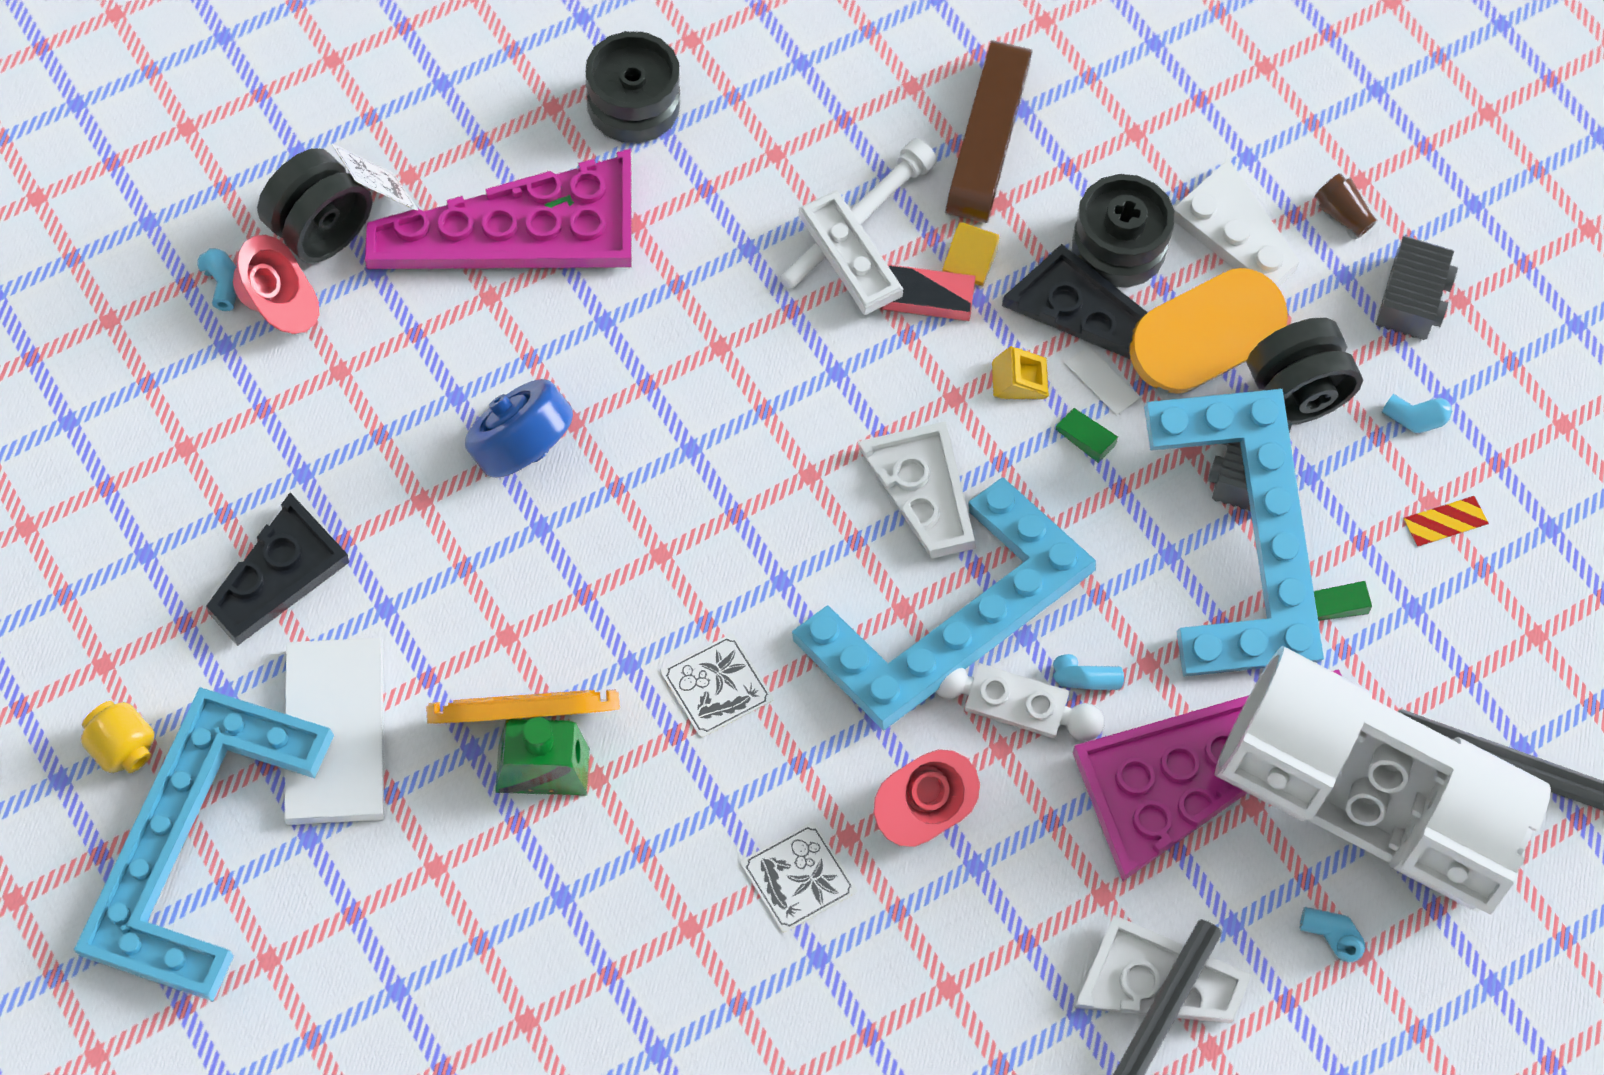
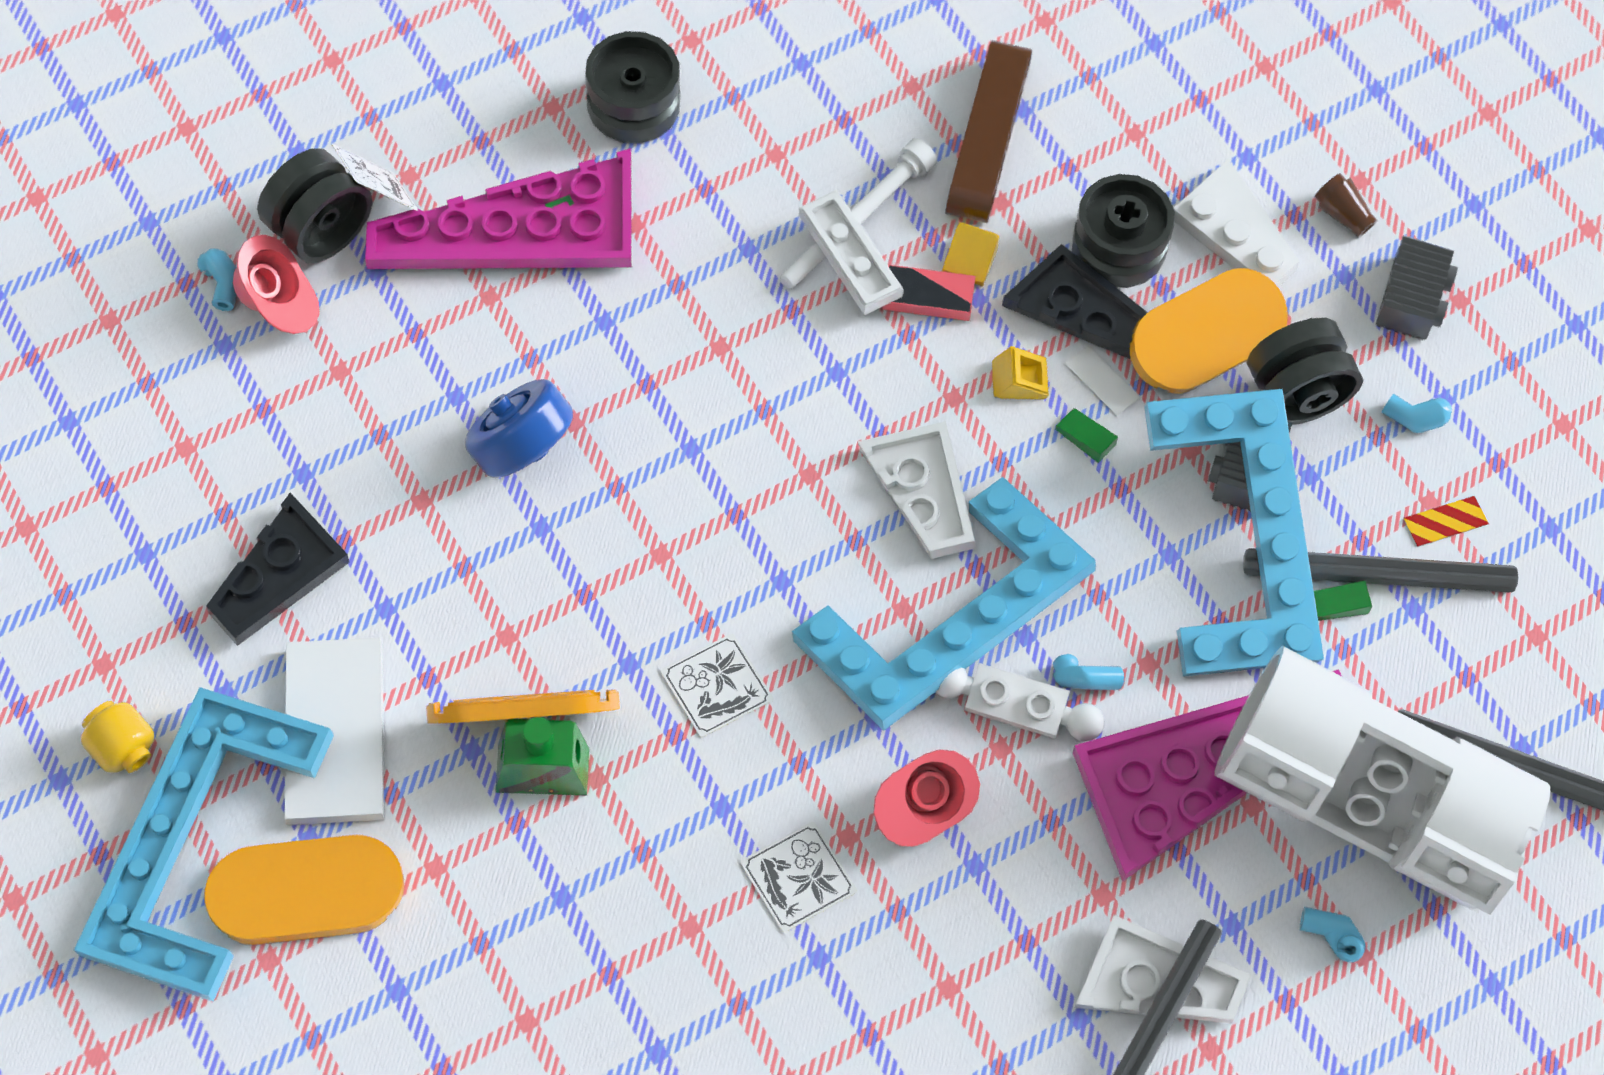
none -> light orange tile [204,835,404,945]
none -> dark grey axle [1243,548,1519,593]

